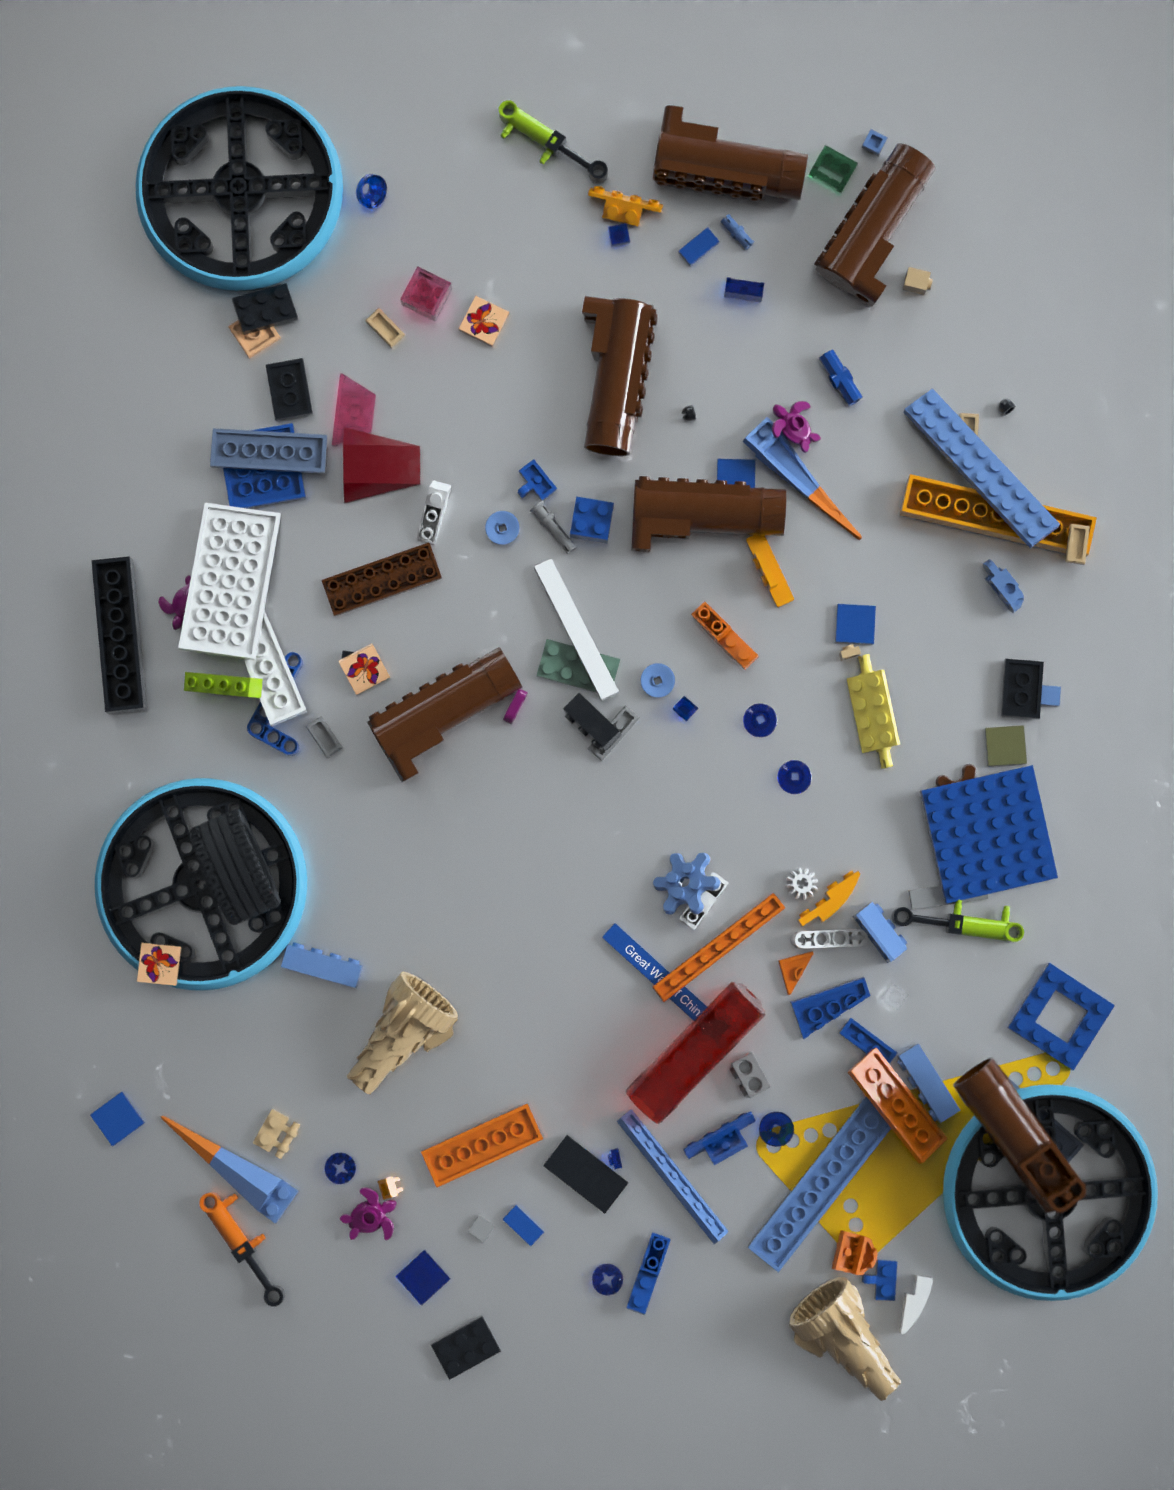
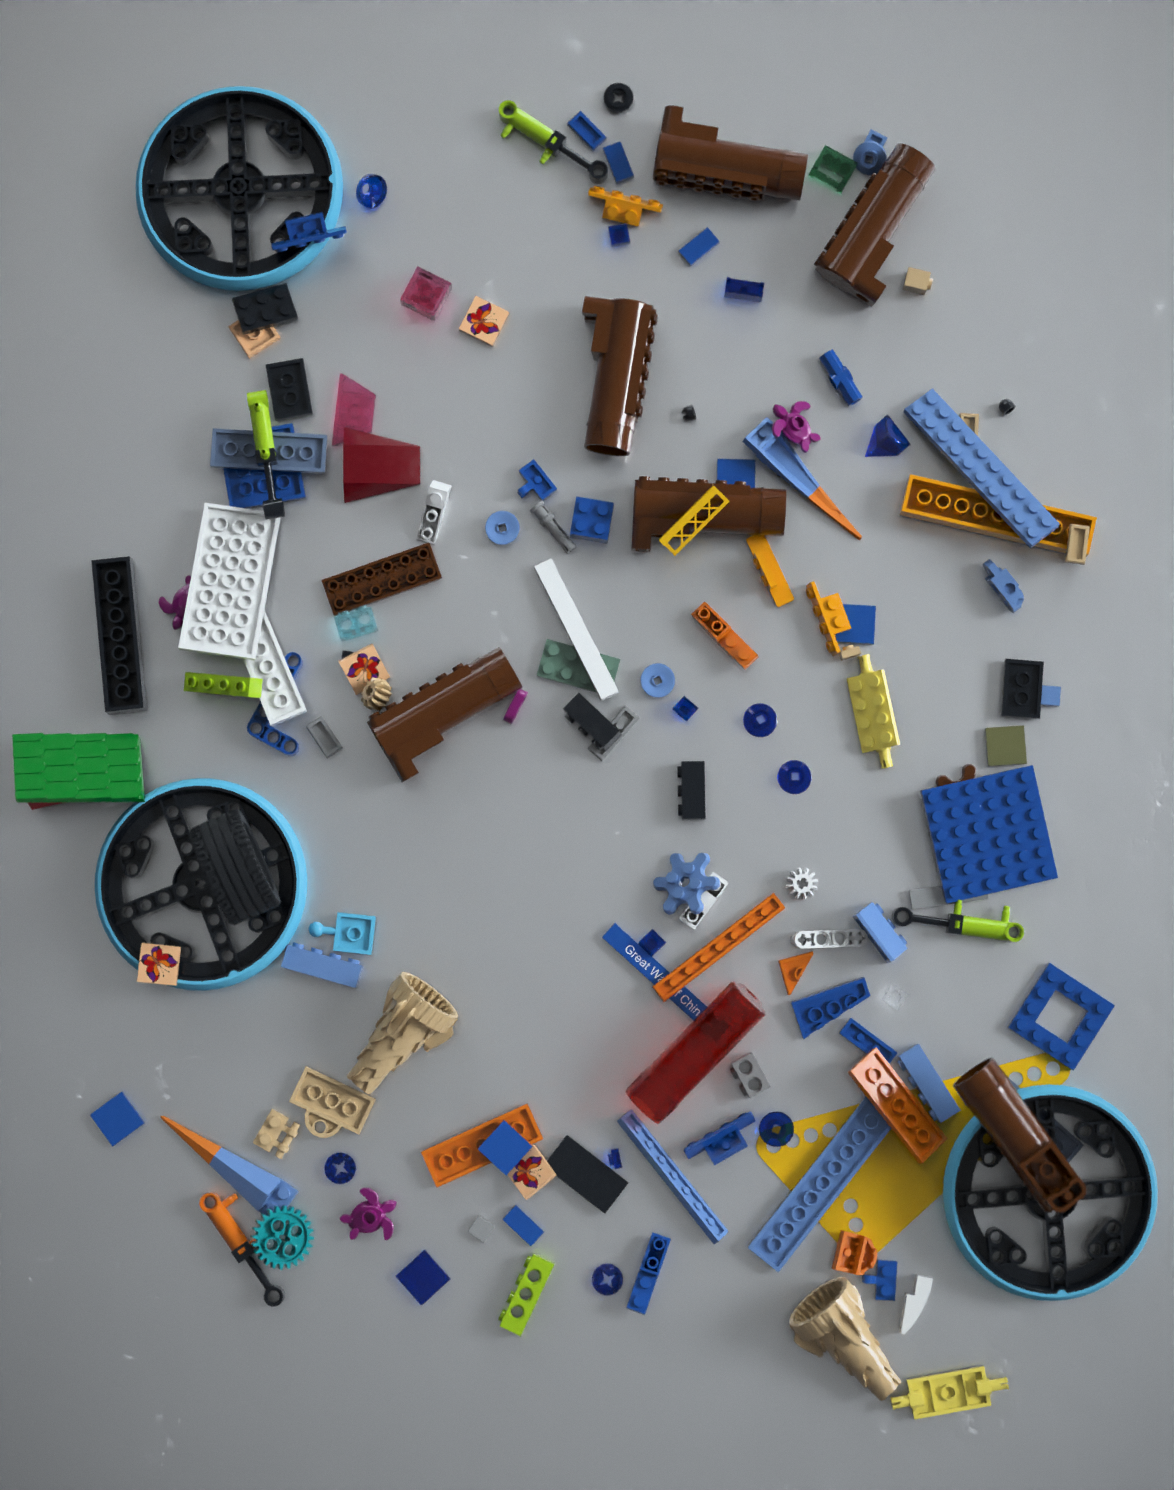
tan tile [365,308,405,349] -> none
tile [377,1177,403,1200] -> none
black plate [431,1316,501,1380] -> none
medium blue pin [721,214,754,250] -> none
light orange slope [797,871,860,927] -> none
none -> green piece [12,733,145,810]
none -> piece [247,390,285,520]
none -> teal gear [250,1205,314,1270]
none -> blue bracket [271,212,347,252]
none -> tan plate [289,1066,376,1138]
none -> medium azure plate [309,912,376,955]
none -> clear light blue brick [334,605,378,642]
none -> tan gear [361,677,392,711]
none -> blue tile [478,1120,533,1175]
none -> lime brick [498,1253,555,1336]
none -> tile [507,1144,557,1200]
none -> blue tile [567,111,606,151]
none -> blue tile [603,141,634,184]
none -> black gear [604,83,633,113]
none -> clear blue plate [638,929,666,957]
none -> yellow fence [659,485,730,556]
none -> black brick [677,761,706,820]
none -> light orange bracket [806,581,851,656]
none -> medium blue piece [853,141,887,175]
none -> clear blue slope [865,415,911,457]
none -> light yellow plate [890,1366,1009,1420]

